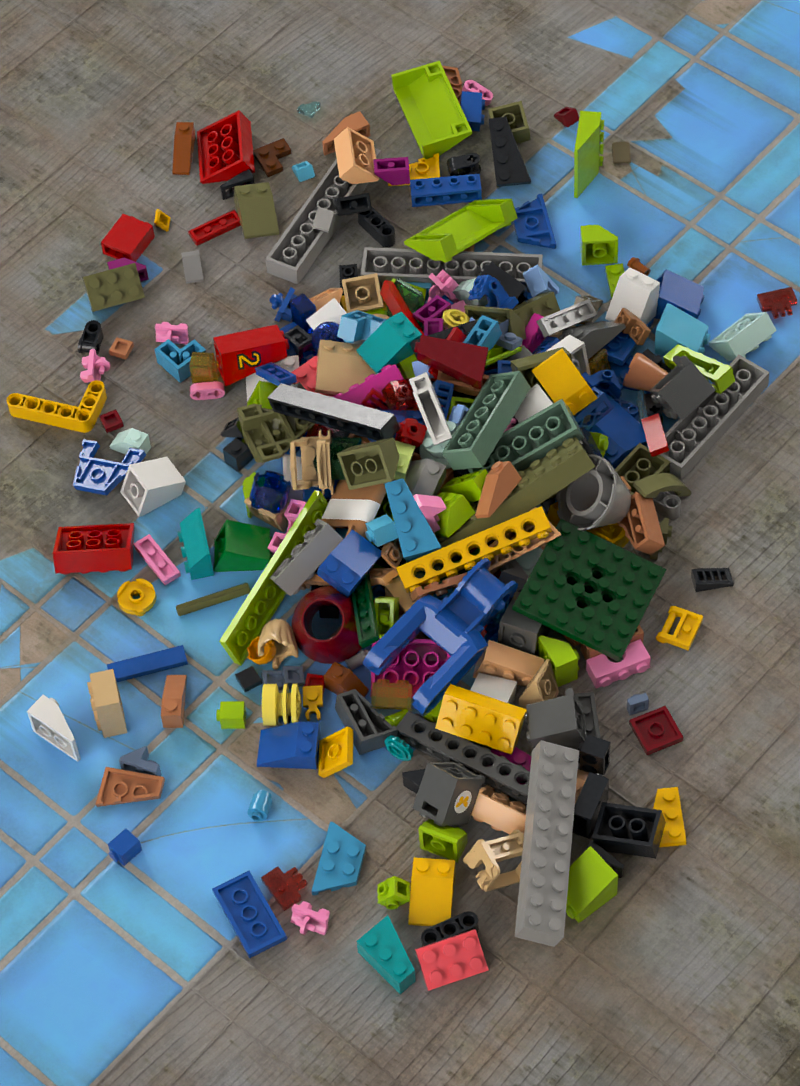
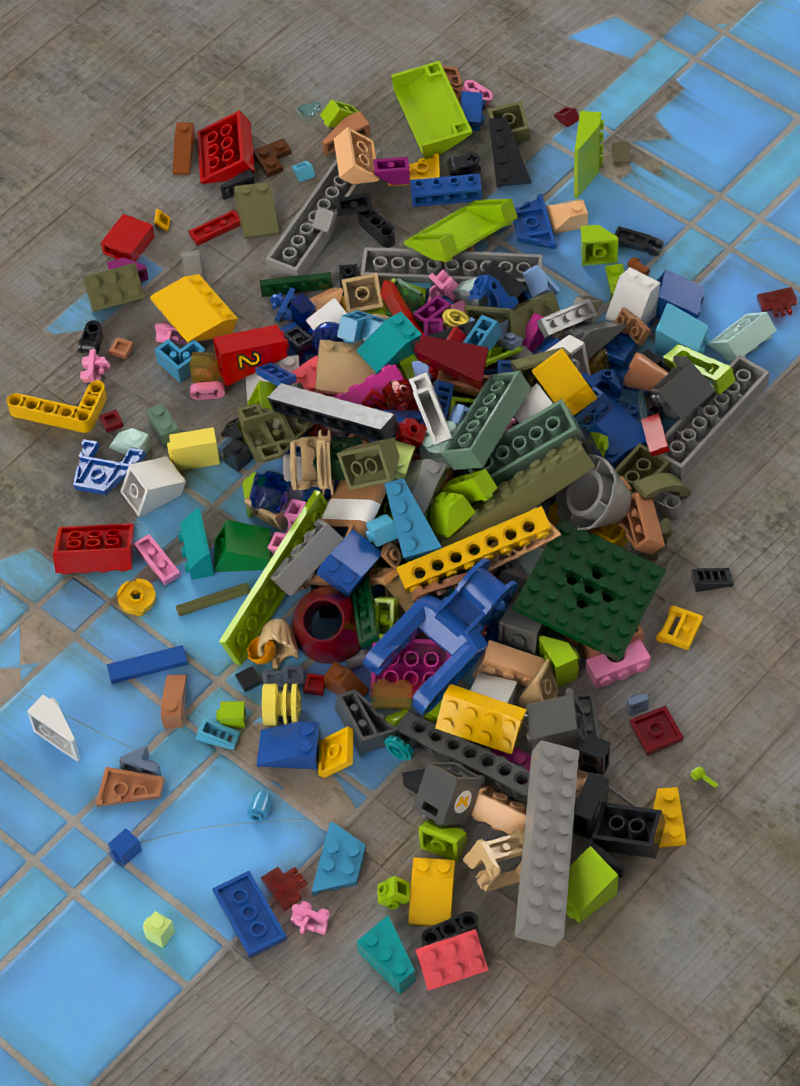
tan brick [87,669,127,738] -> none
yellow plate [303,686,324,721] -> none
bright pink slope [413,494,447,532] -> none
nougat slope [475,461,522,518] -> none
none -> yellowish green brick [143,911,175,948]
none -> sand green brick [146,403,179,449]
none -> yellow slope [150,274,238,343]
none -> light yellow brick [167,427,220,471]
none -> medium azure slope [195,717,241,750]
none -> dark green plate [260,272,332,297]
none -> lime slope [320,99,358,128]
none -> light nougat slope [546,199,588,234]
none -> black hinge [614,226,664,256]
none -> lime hand [690,767,719,789]

